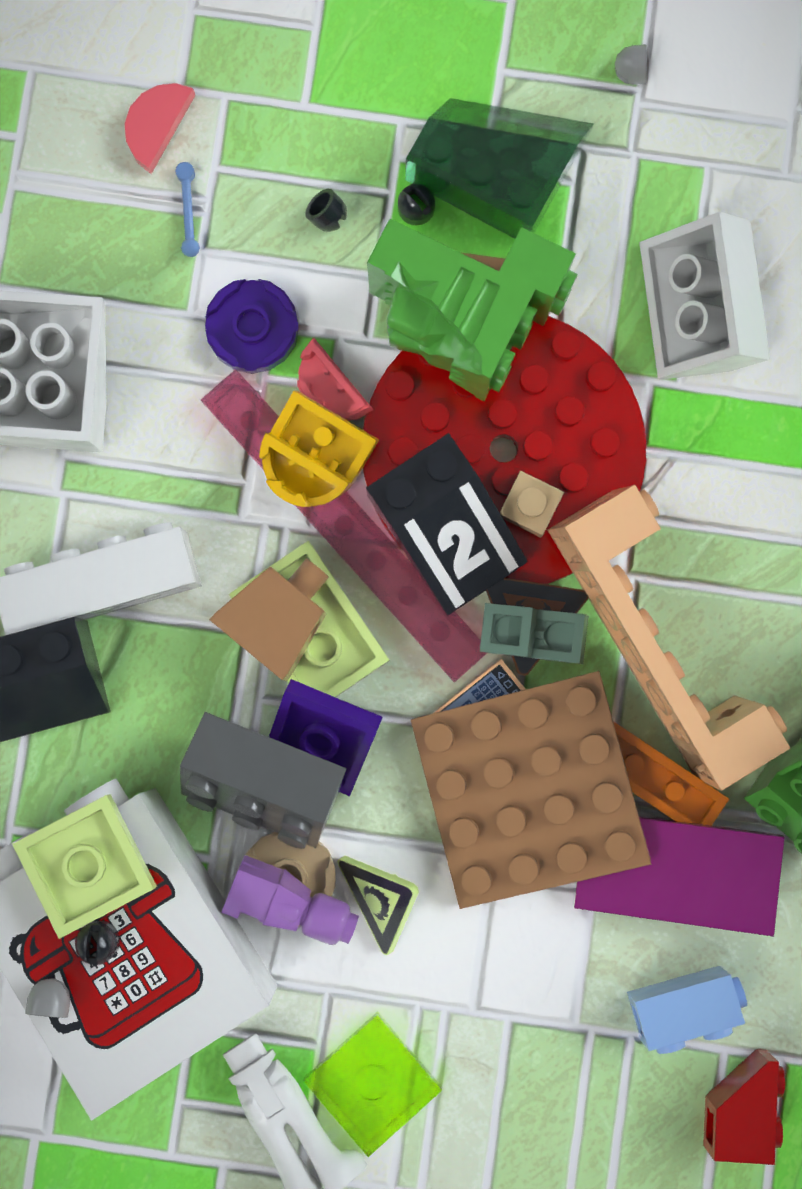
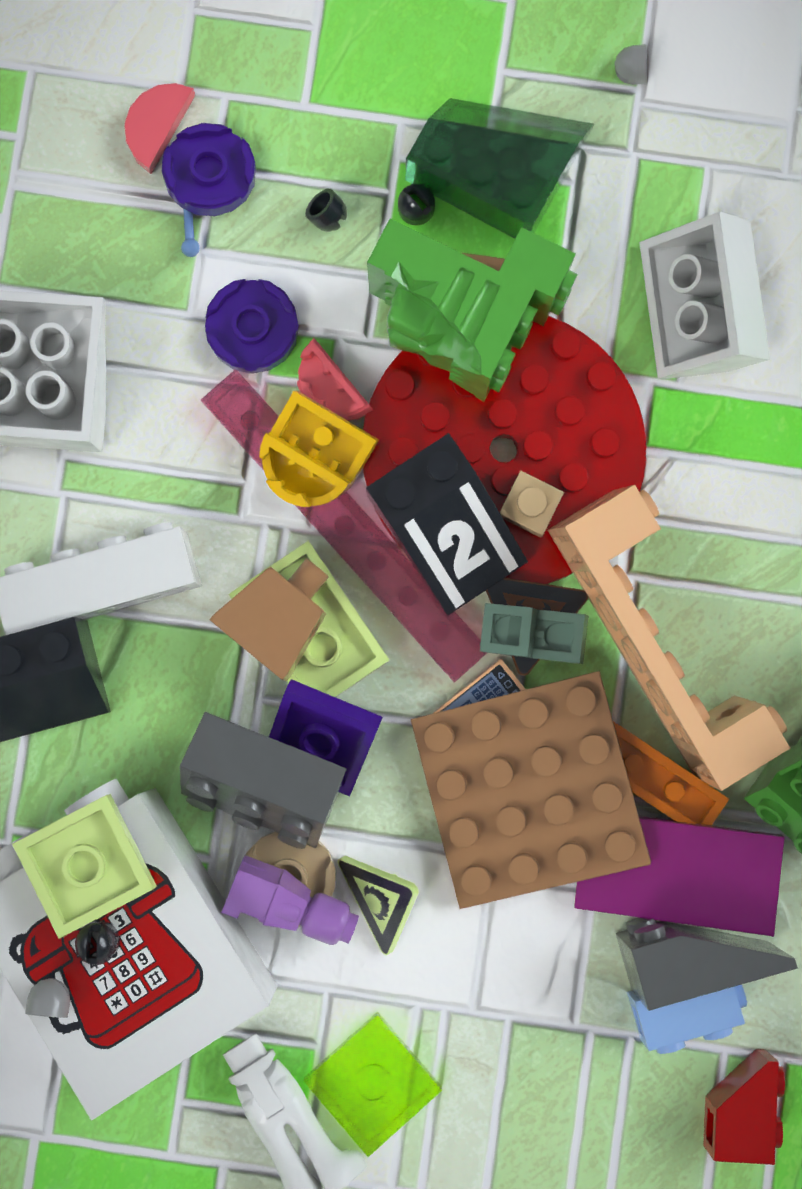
none -> dark purple tile [161,123,256,216]
none -> dark grey slope [616,918,798,1011]

